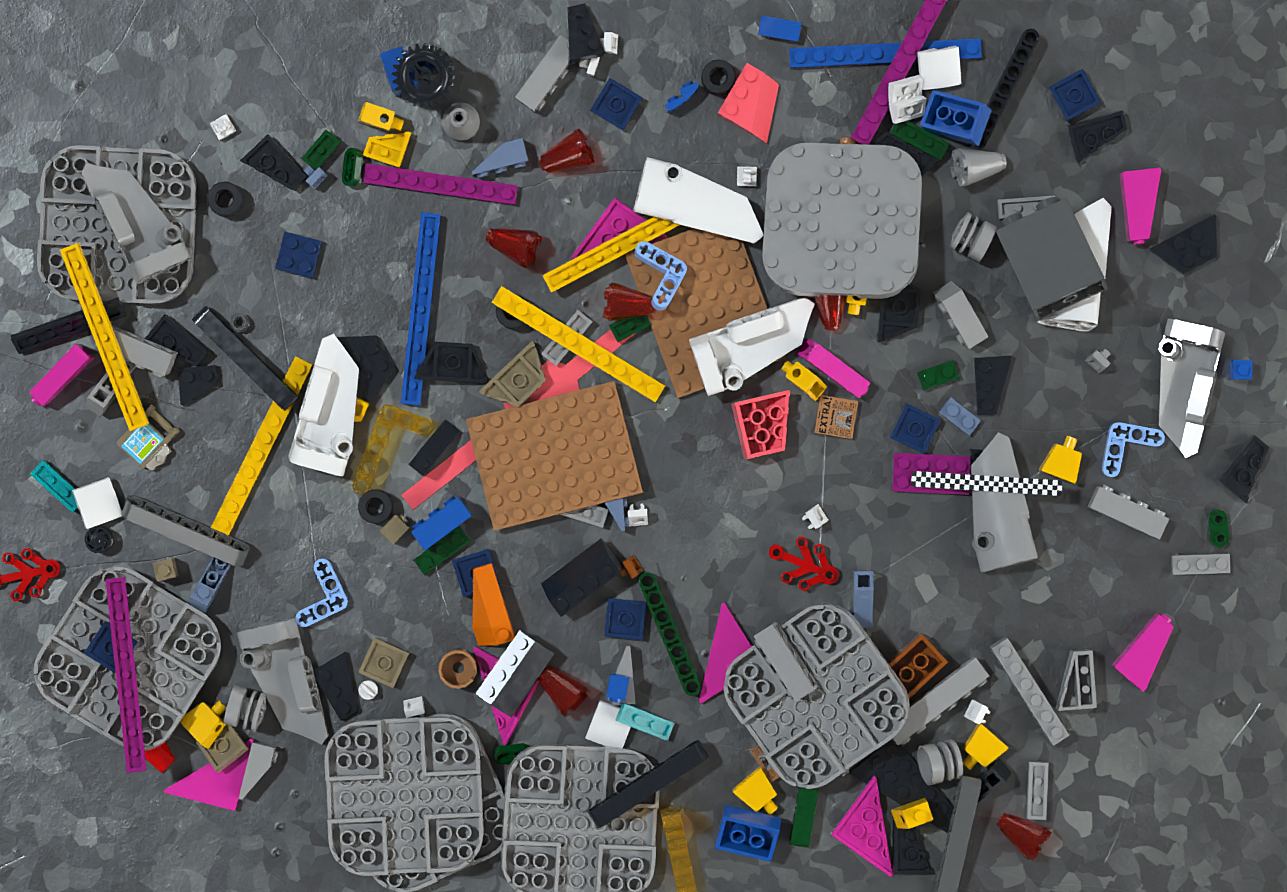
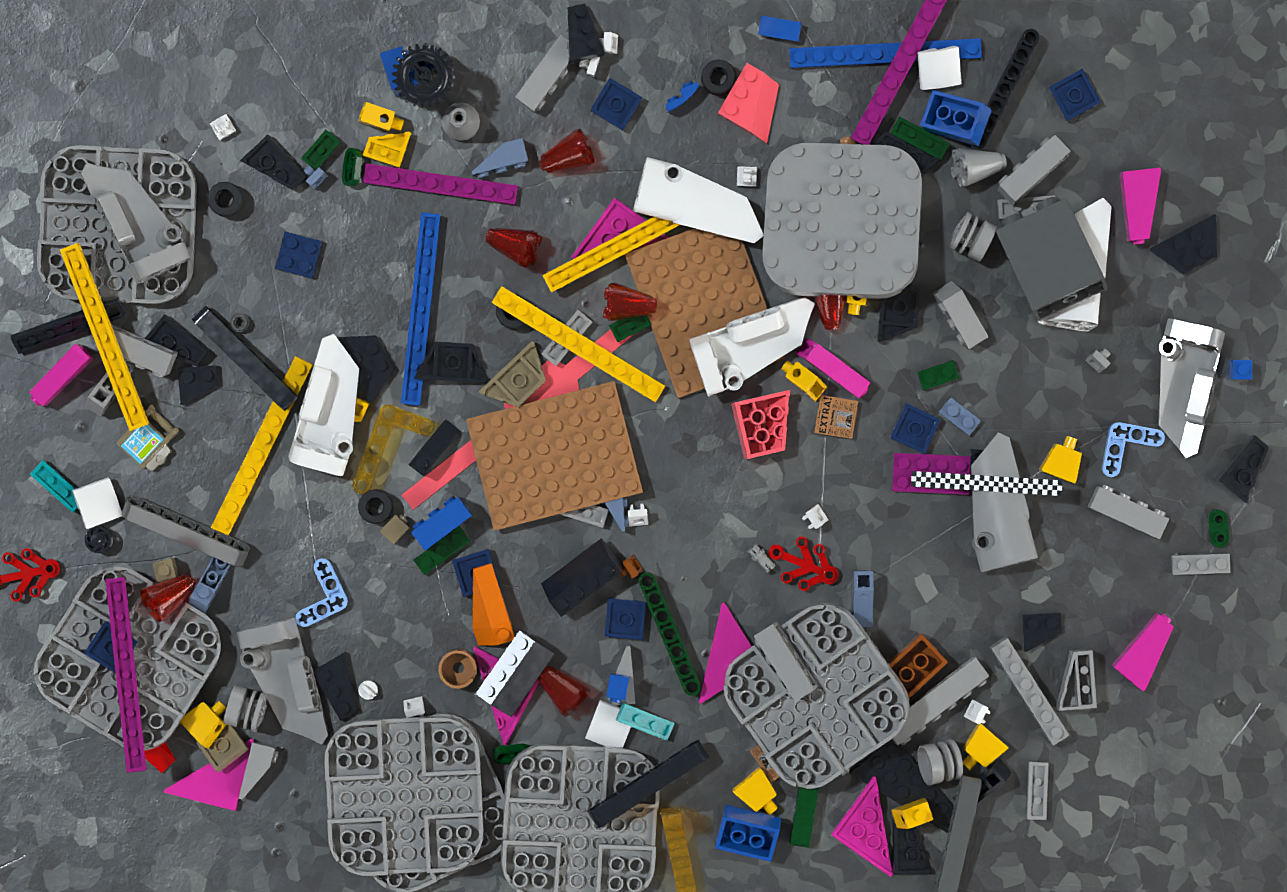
dark tan plate [358,637,409,688] -> none
light blue beam [634,242,687,310] -> none
white slope [888,75,927,124] -> none
black wing [973,356,1012,415] -> none
clear red cone [996,812,1052,861] -> none
black wing [1066,110,1128,163] -> none
none -> clear red cone [140,574,196,623]
none -> light grey pin [747,544,775,573]
none -> light grey brick [997,135,1071,206]
none -> black wing [1022,613,1062,652]

